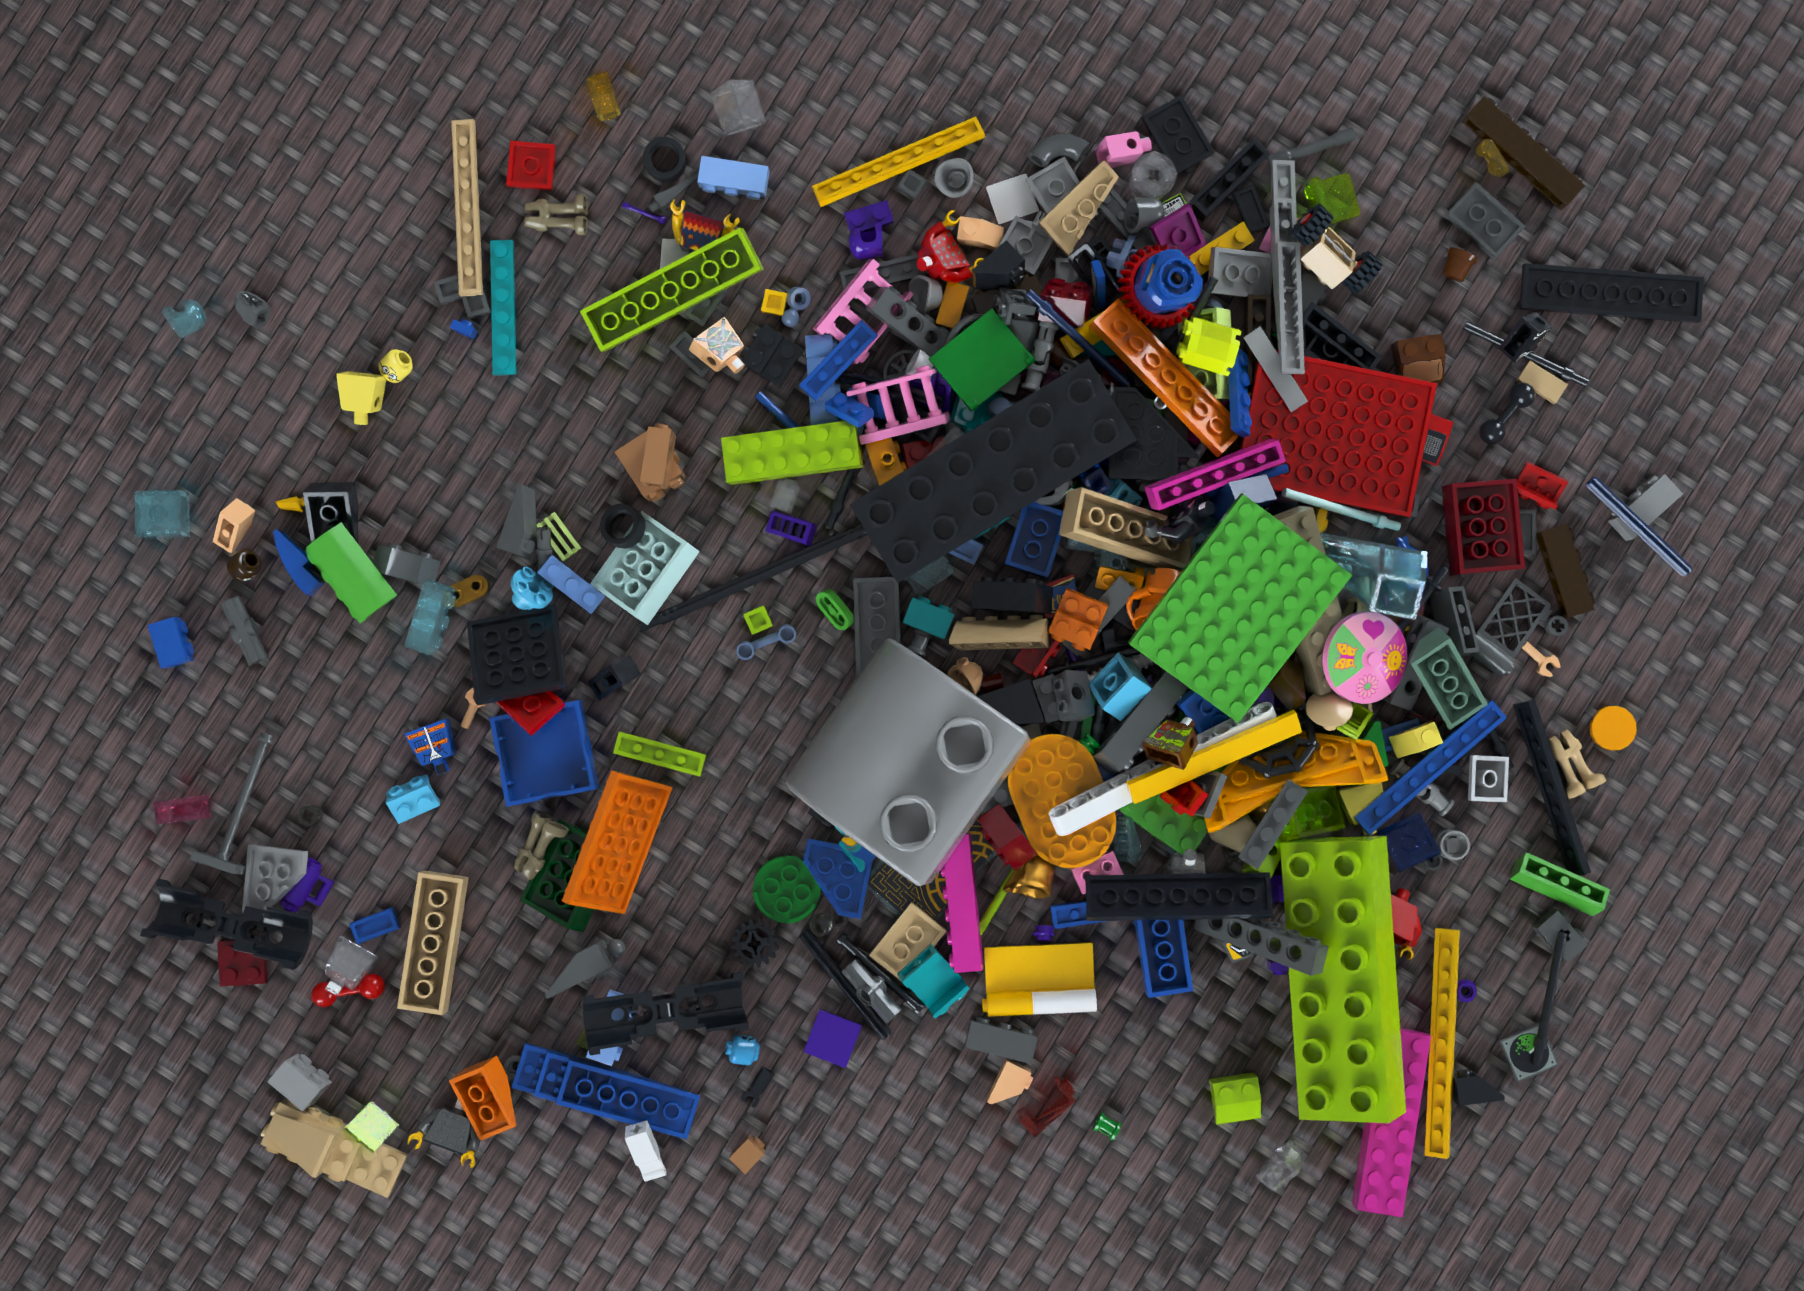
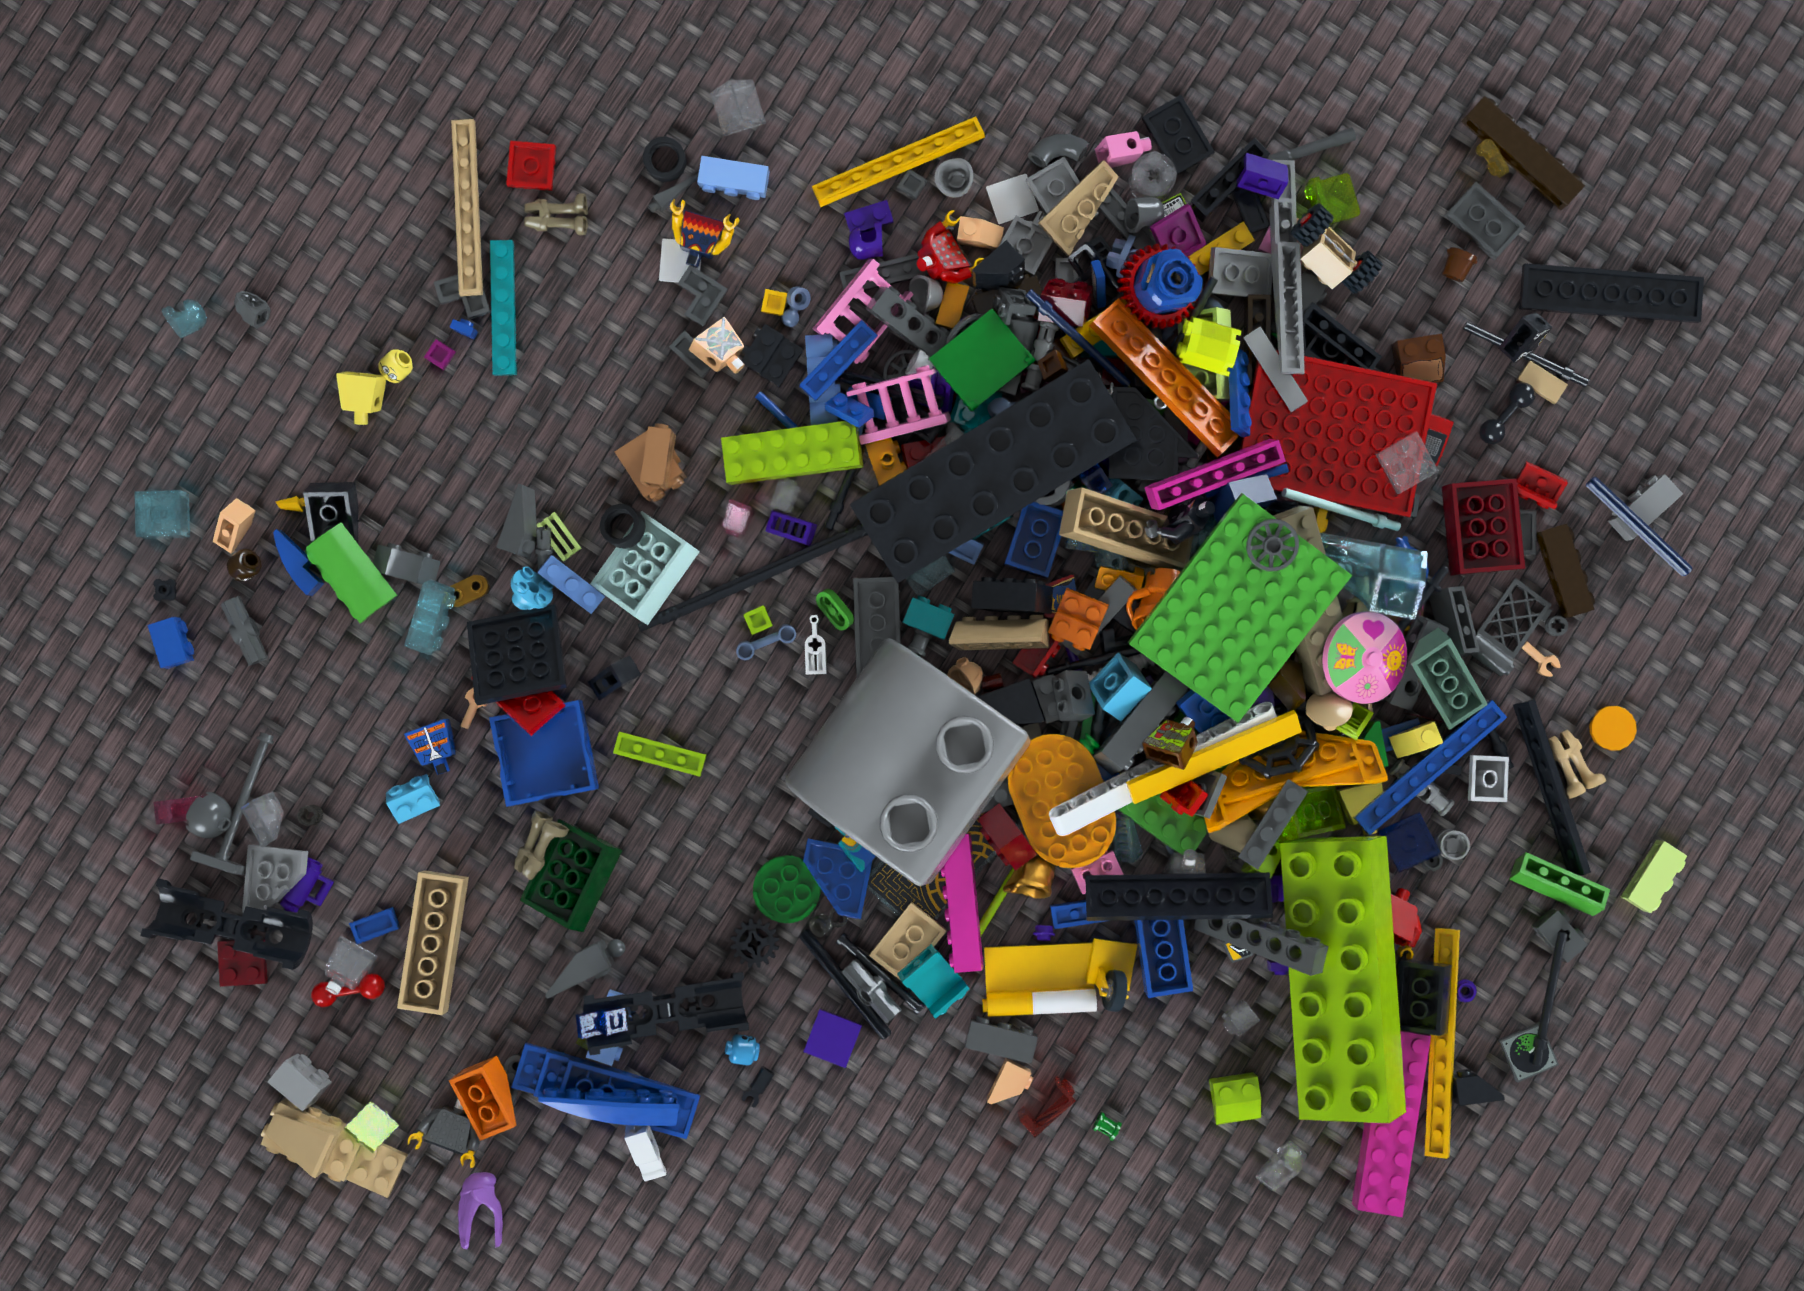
orange plate [562,770,673,914] -> none
lime brick [580,228,764,352] -> none
clear yellow slope [586,71,621,121] -> none
dark purple hinge [622,202,666,224] -> none
medium nougat brick [729,1134,765,1174] -> none
none -> black plate [153,579,176,601]
none -> dark grey cylinder [186,792,232,839]
none -> clear slope [240,791,284,848]
none -> magenta tile [424,339,456,370]
none -> medium lavender hair [458,1172,503,1249]
none -> blue wedge [538,1088,679,1126]
none -> clear blue slope [576,1007,628,1039]
none -> clear pink slope [722,499,755,538]
none -> white piece [805,615,827,675]
none -> reddish brown tile [1037,349,1068,382]
none -> yellow plate [1086,938,1137,1012]
none -> clear brick [1222,999,1260,1037]
none -> dark purple panel [1237,153,1288,200]
none -> dark grey wheel [1246,519,1299,571]
none -> clear plate [1375,431,1439,494]
none -> black brick [1398,959,1452,1036]
none -> yellowish green brick [1621,840,1687,913]

